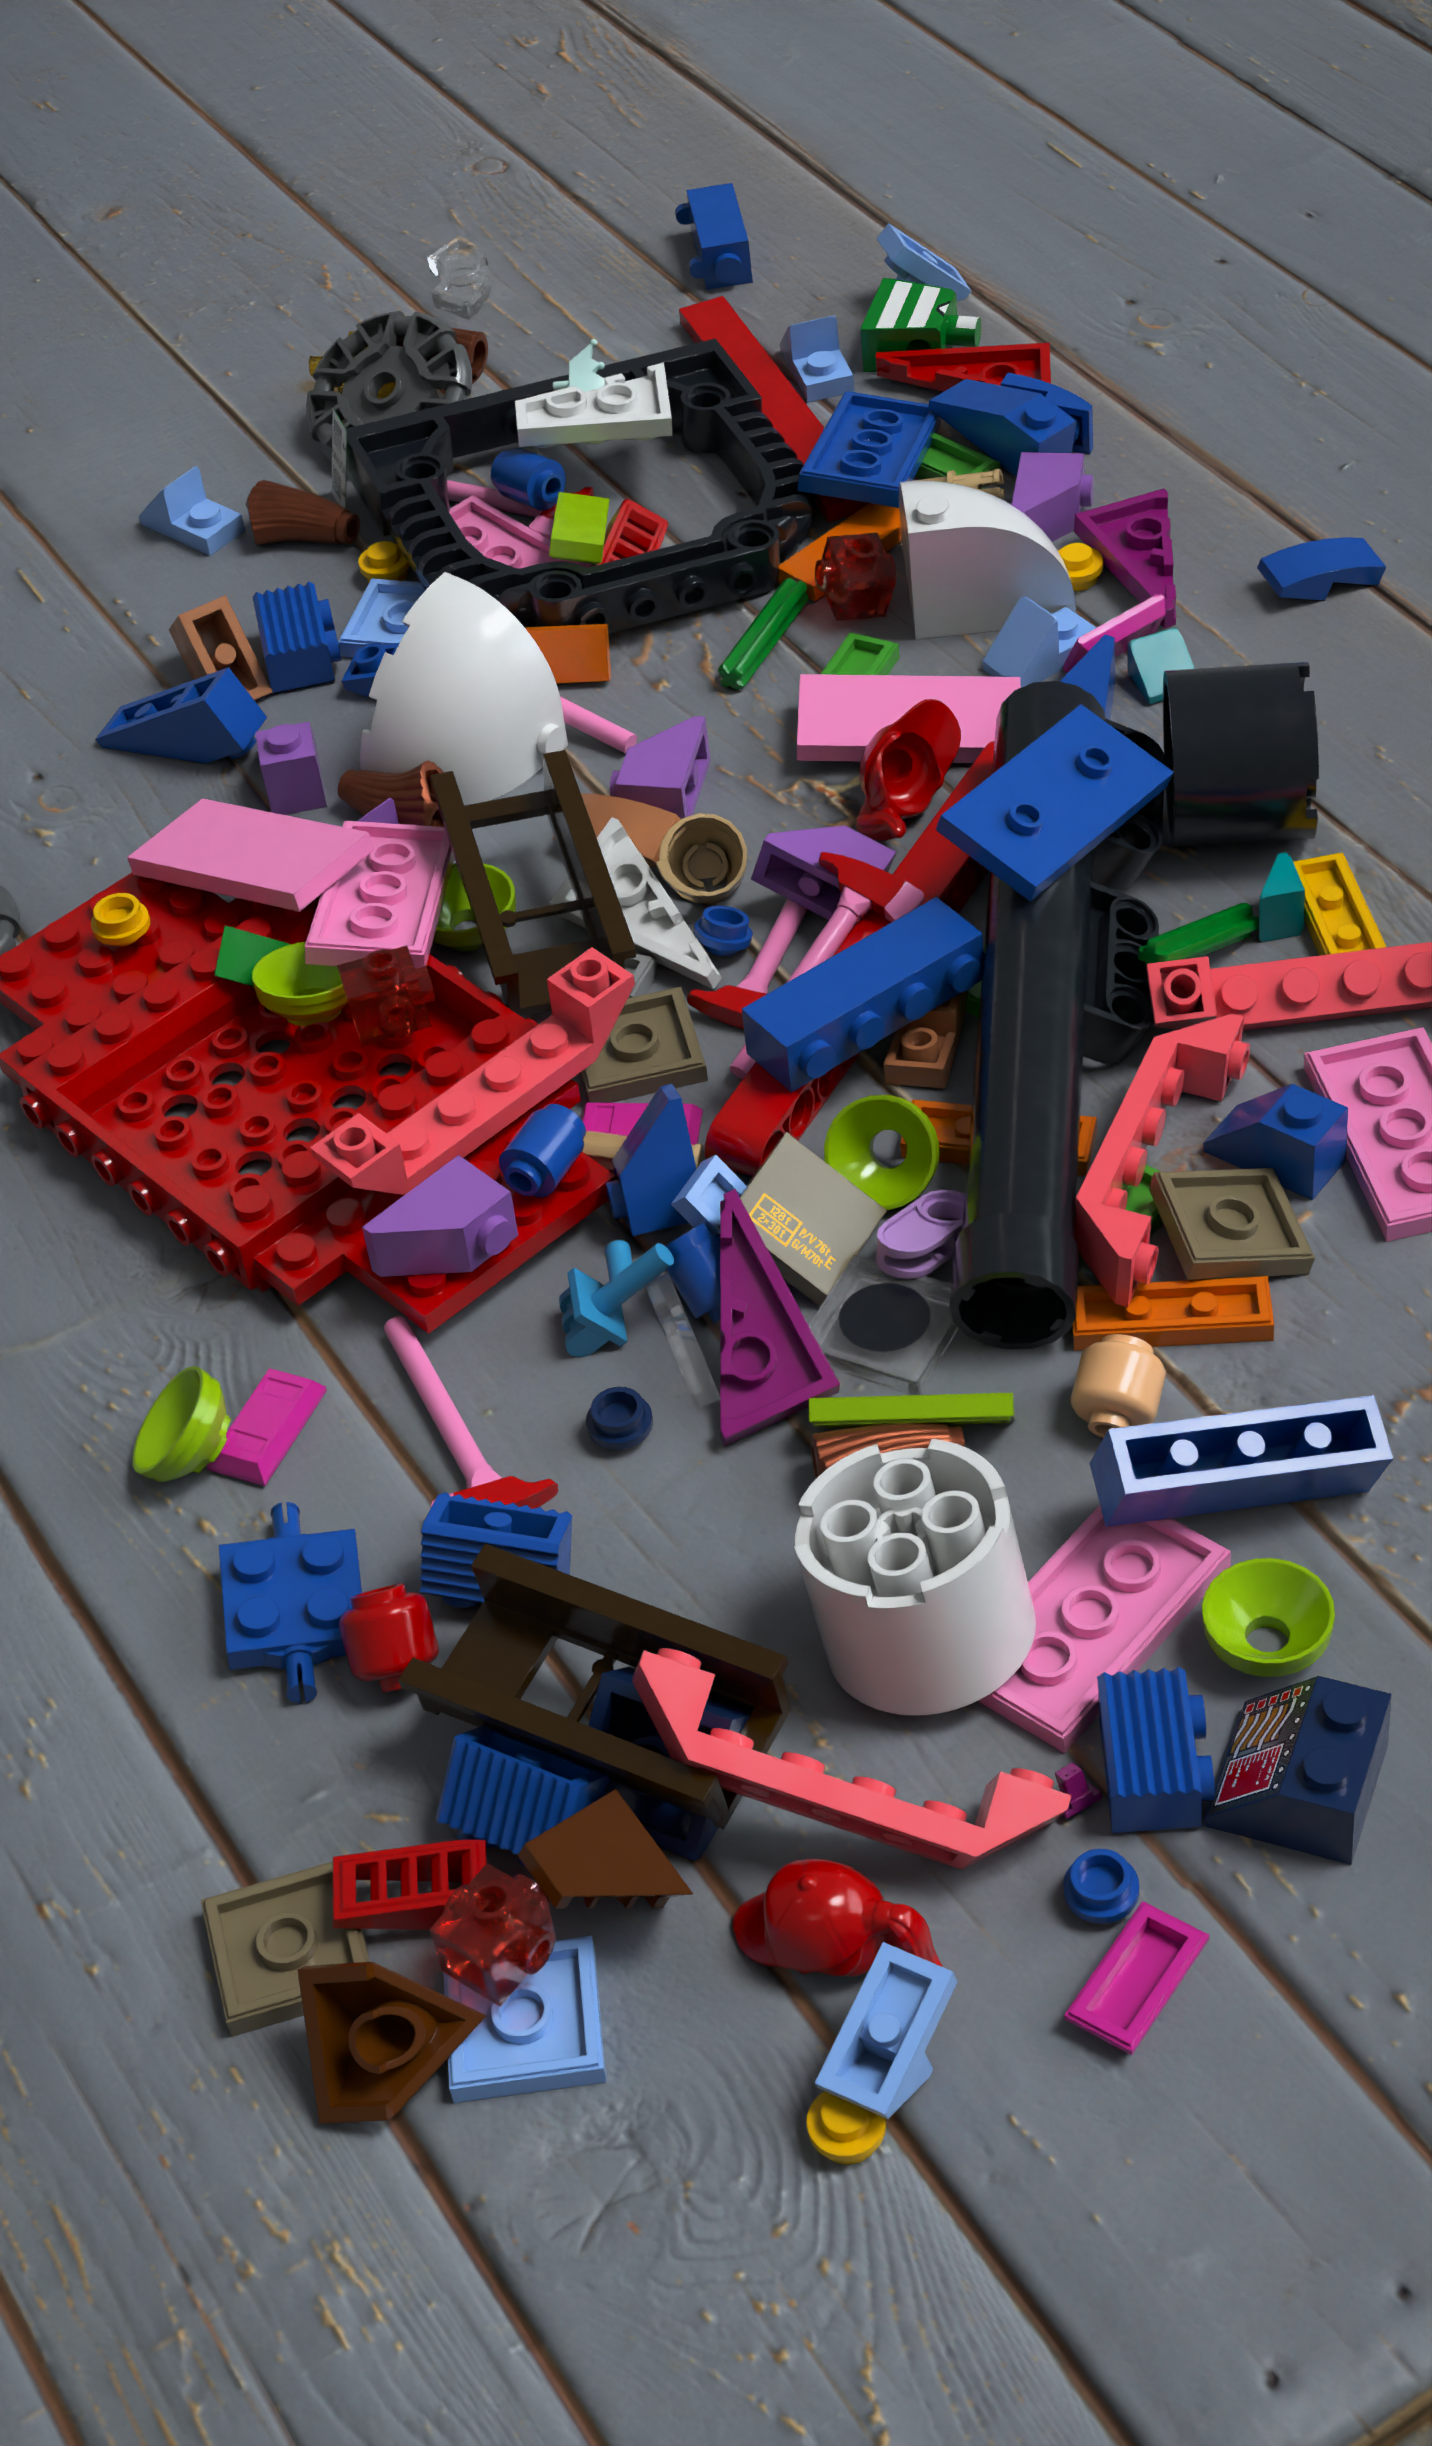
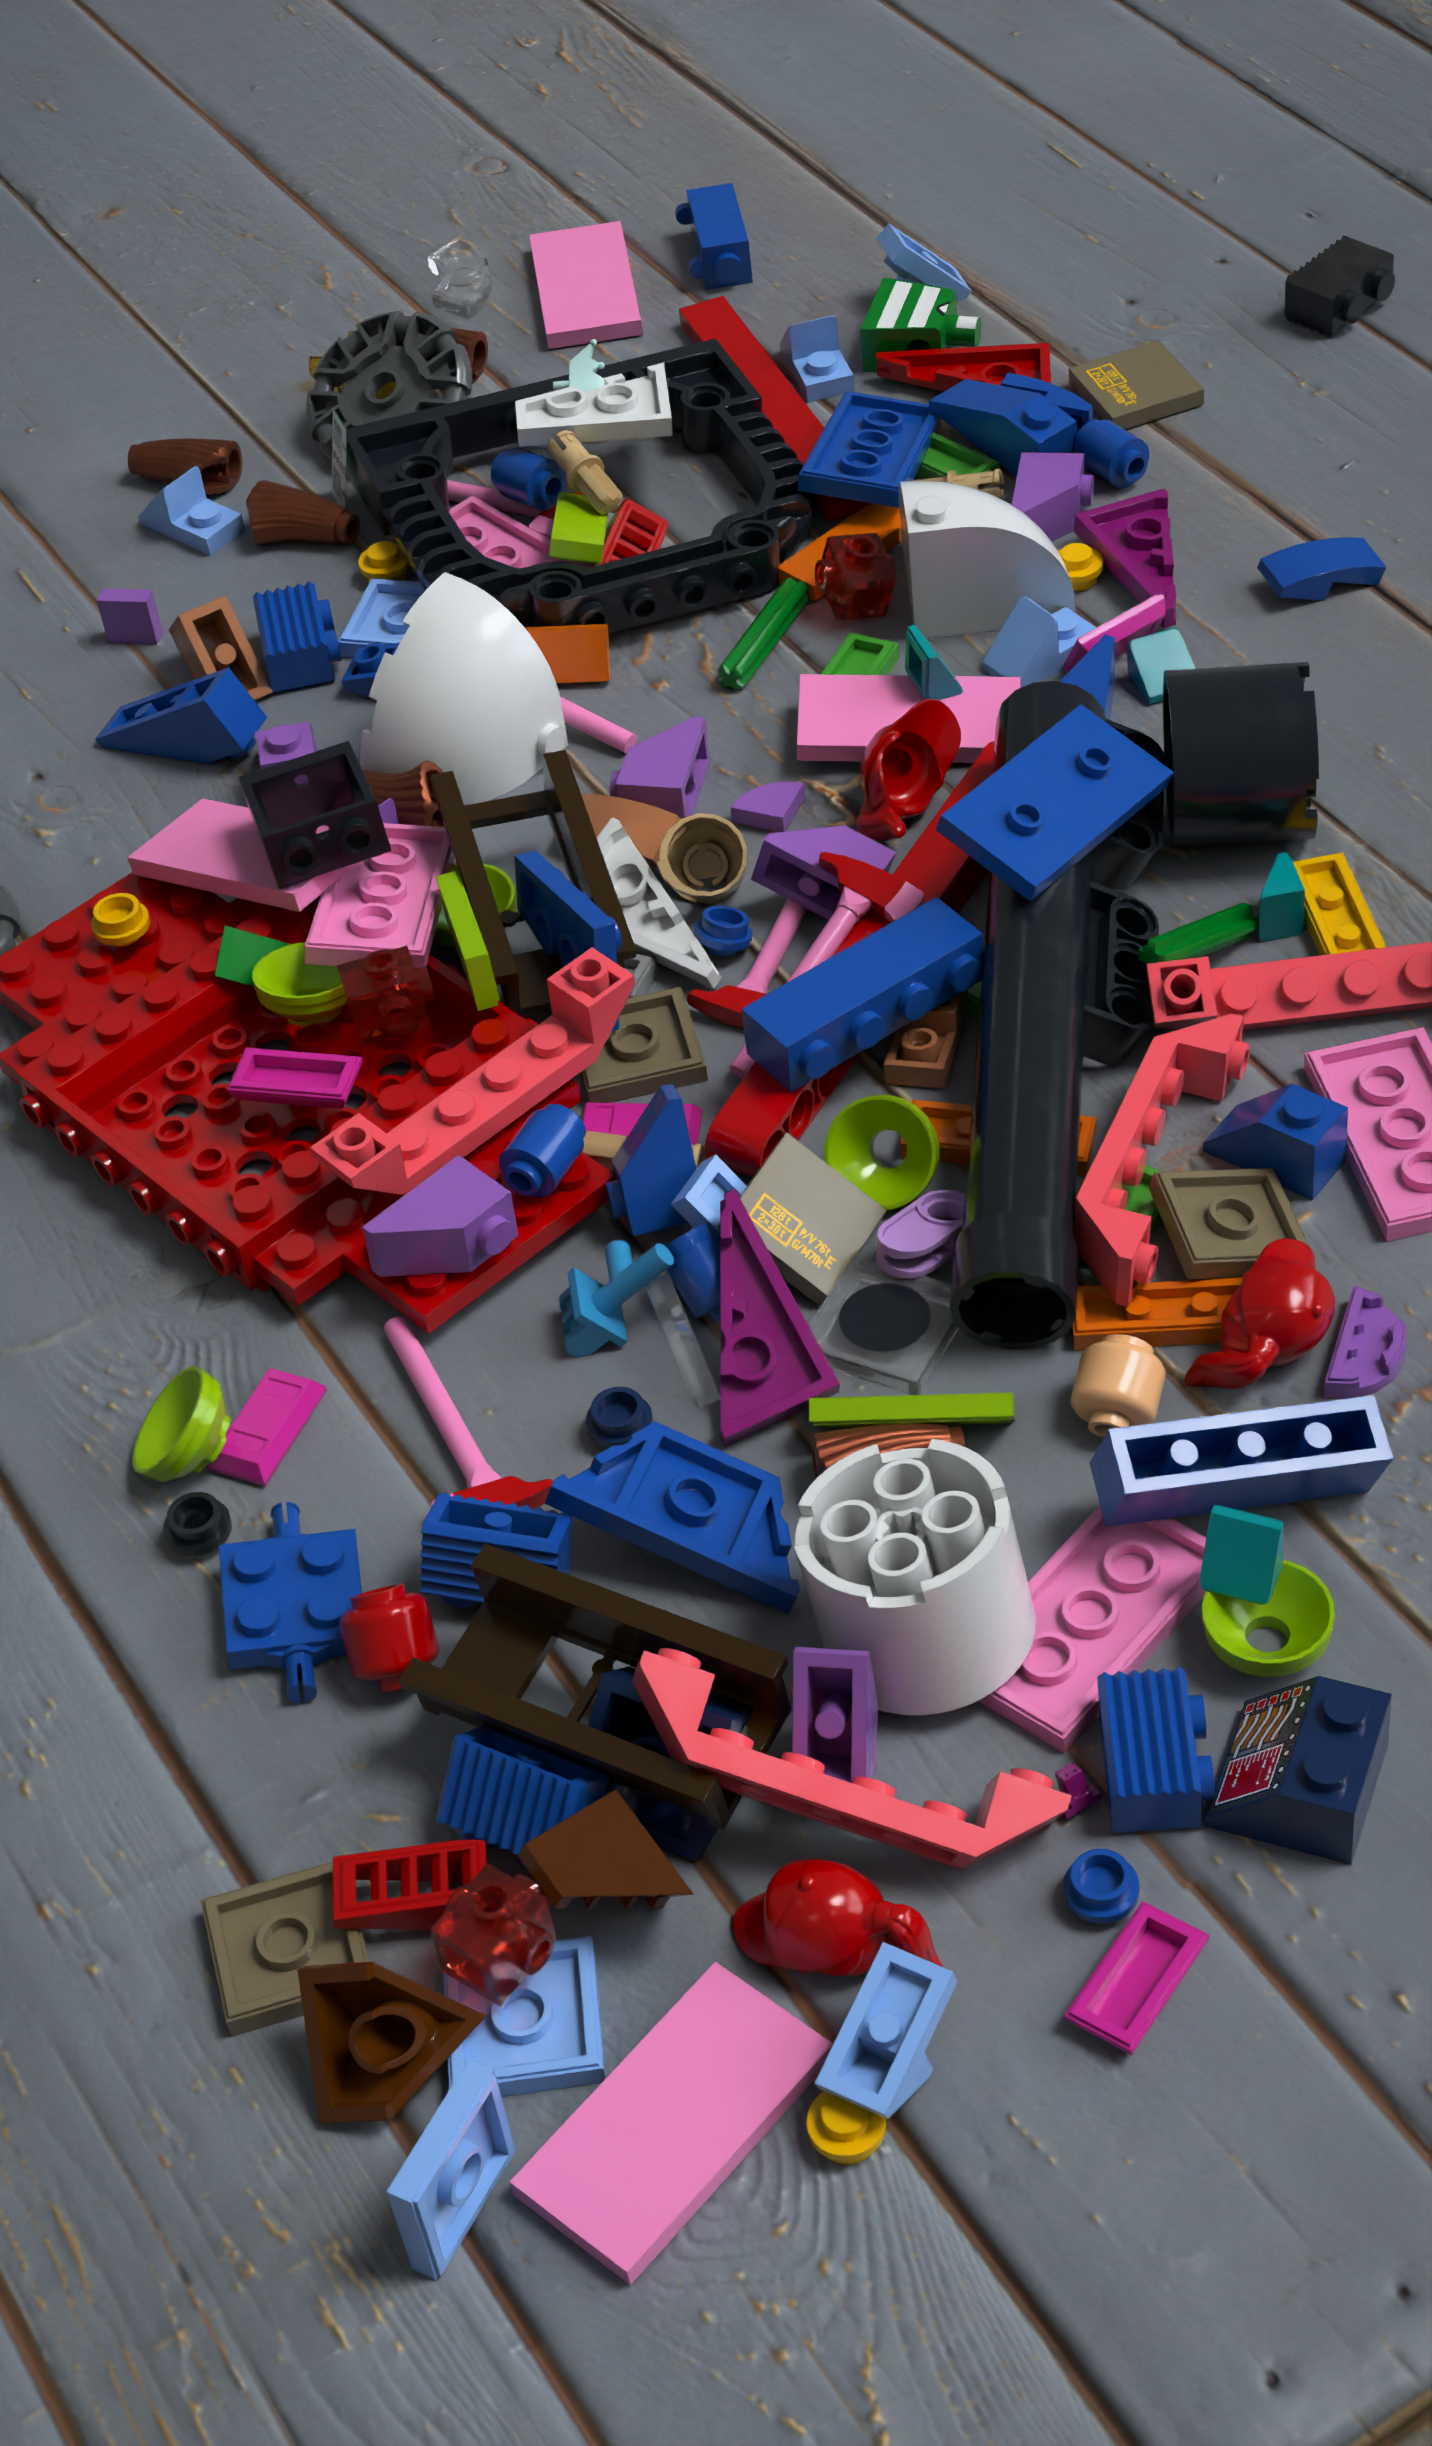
none -> medium lavender tile [97,588,163,645]
none -> copper piece [128,438,242,495]
none -> black plate [163,1492,232,1556]
none -> dark pink tile [227,1048,363,1109]
none -> black window [238,741,392,889]
none -> light blue tile [386,2058,516,2280]
none -> lime tile [435,871,500,1011]
none -> bright pink tile [509,1961,833,2286]
none -> blue wing [514,850,622,1032]
none -> bright pink tile [529,221,643,349]
none -> blue wing [544,1421,800,1614]
none -> tan axle [547,430,623,515]
none -> medium lavender tile [730,781,806,832]
none -> medium lavender slope [792,1647,878,1783]
none -> teal slope [905,625,963,700]
none -> dark tan tile [1069,340,1204,430]
none -> blue brick [1074,420,1149,488]
none -> red hair [1184,1238,1335,1389]
none -> teal slope [1200,1505,1284,1605]
none -> black brick [1285,235,1395,337]
none -> medium lavender tile [1324,1285,1406,1399]

